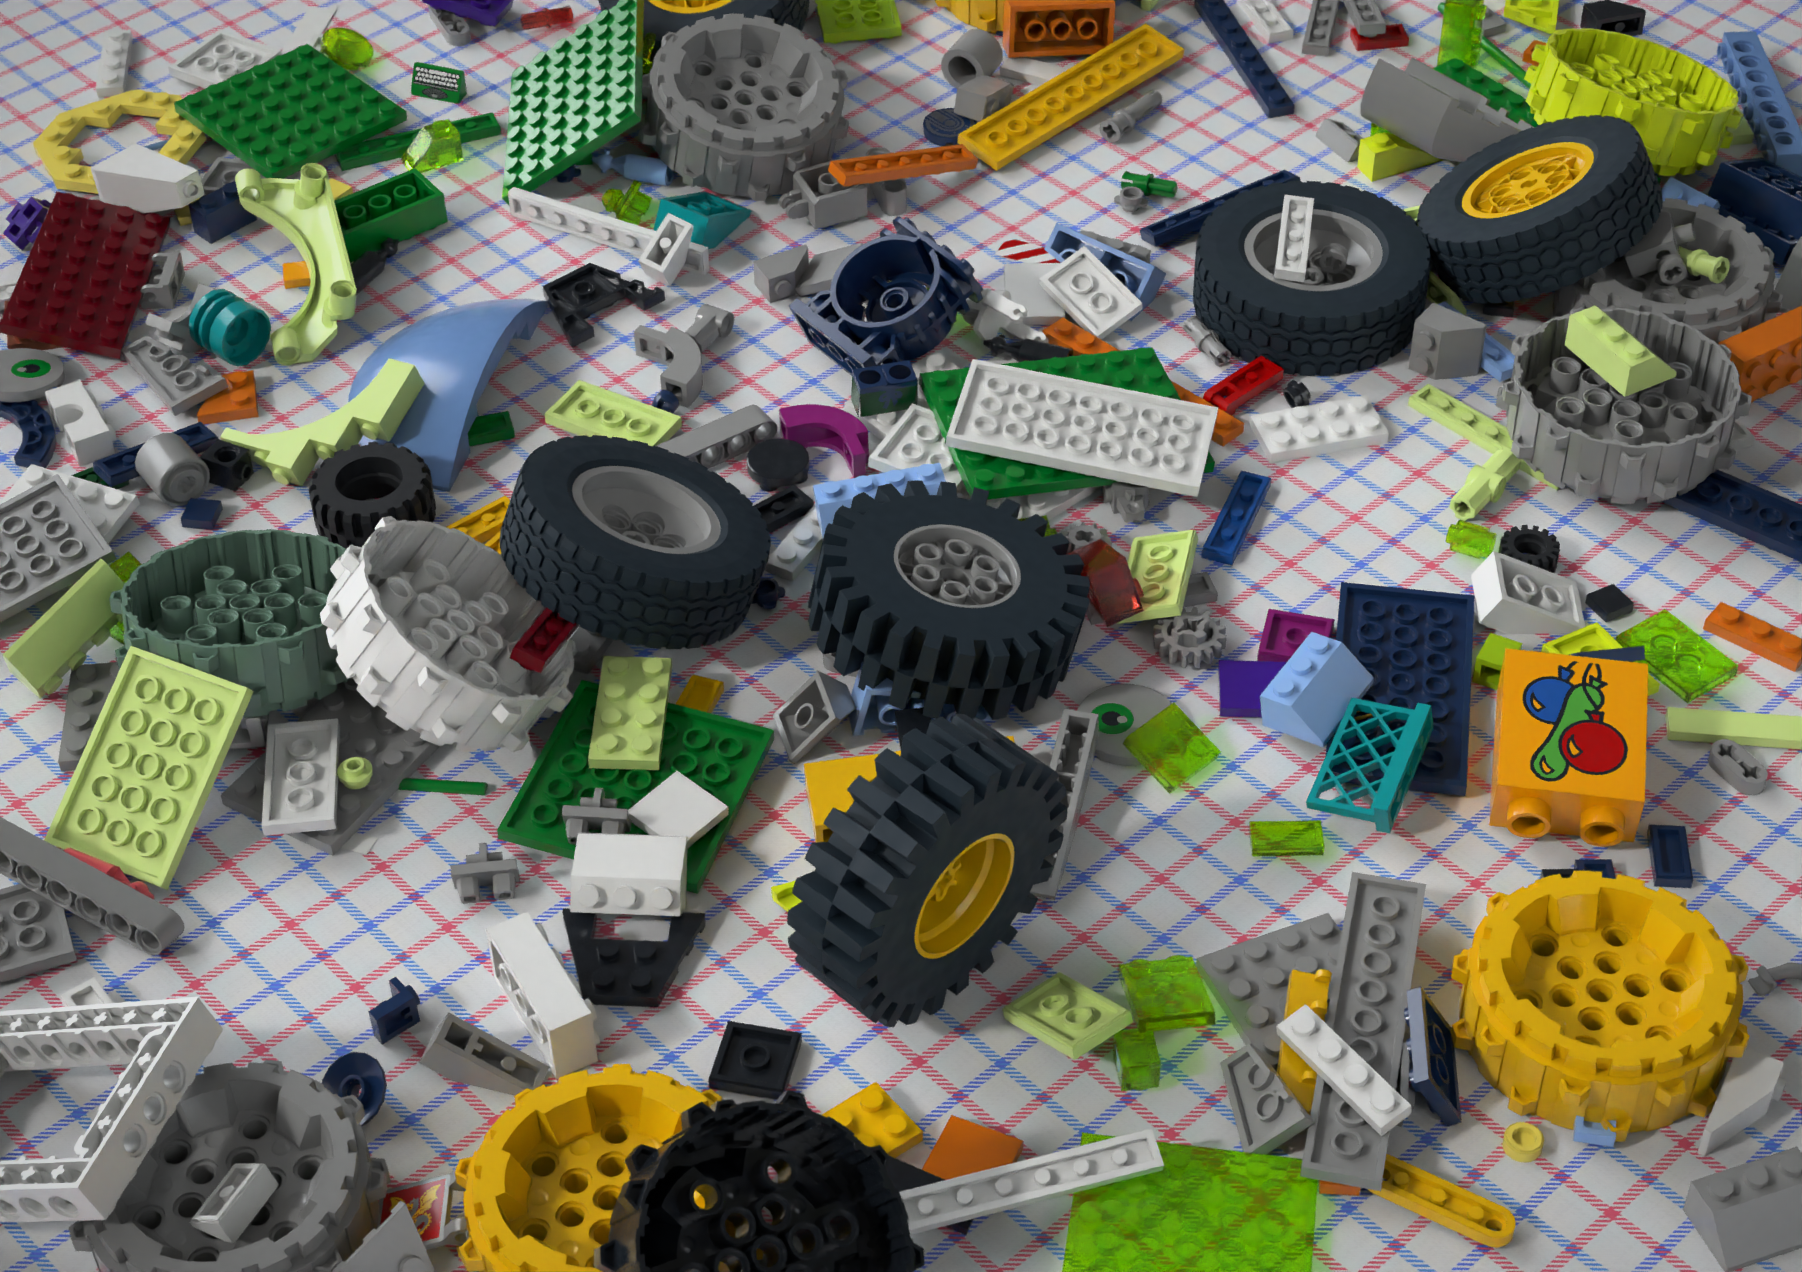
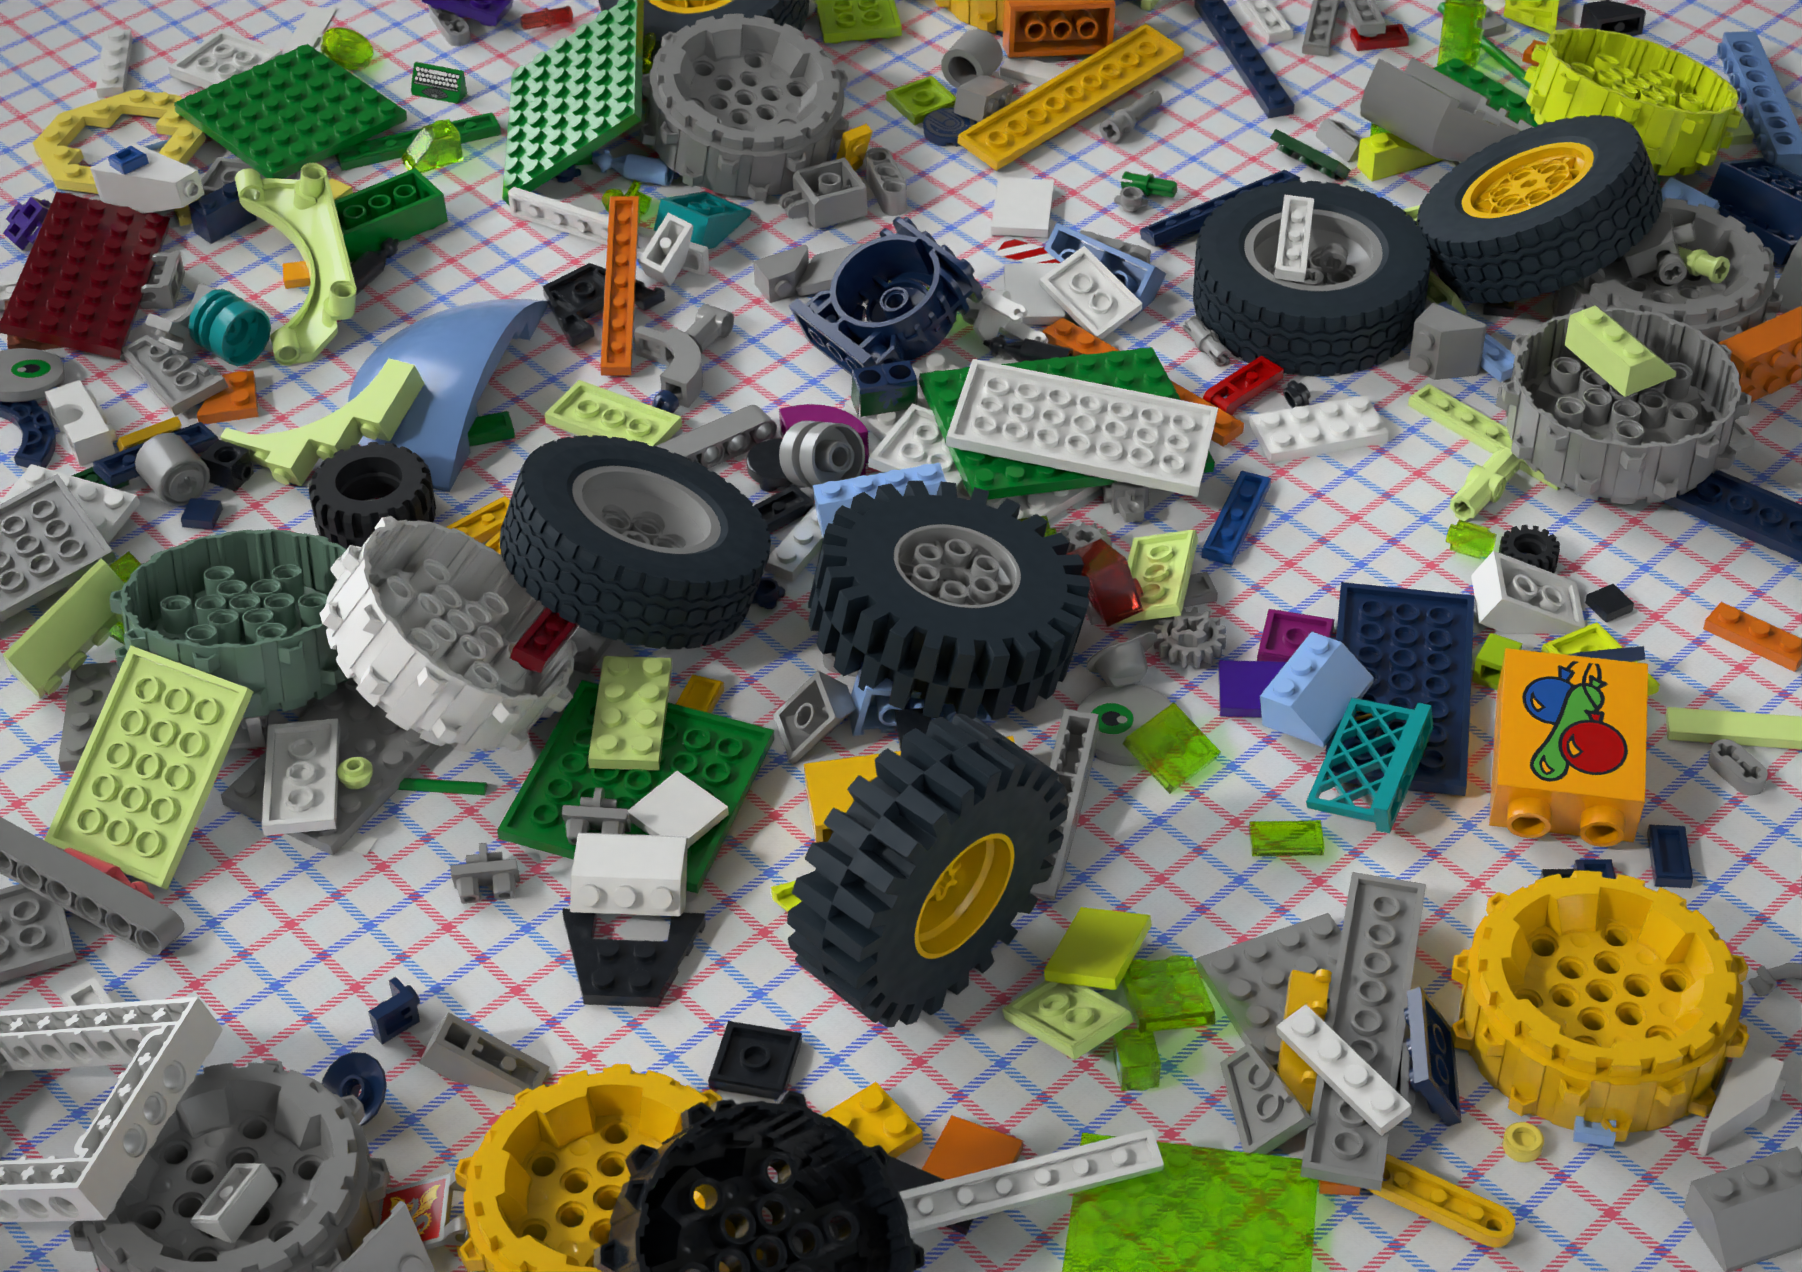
white brick [486,912,600,1080] -> none
orange plate [828,144,978,187] -> none
clear neon green plate [1616,609,1738,703] -> none
none -> blue tile [107,146,149,175]
none -> yellow tile [116,416,182,452]
none -> orange plate [600,196,639,375]
none -> light grey wheel [779,421,865,488]
none -> yellow plate [836,123,873,171]
none -> lime tile [886,76,956,125]
none -> white tile [991,177,1054,238]
none -> neon yellow tile [1044,907,1152,990]
none -> light grey piece [1086,632,1158,688]
none -> dark green plate [1270,128,1351,180]

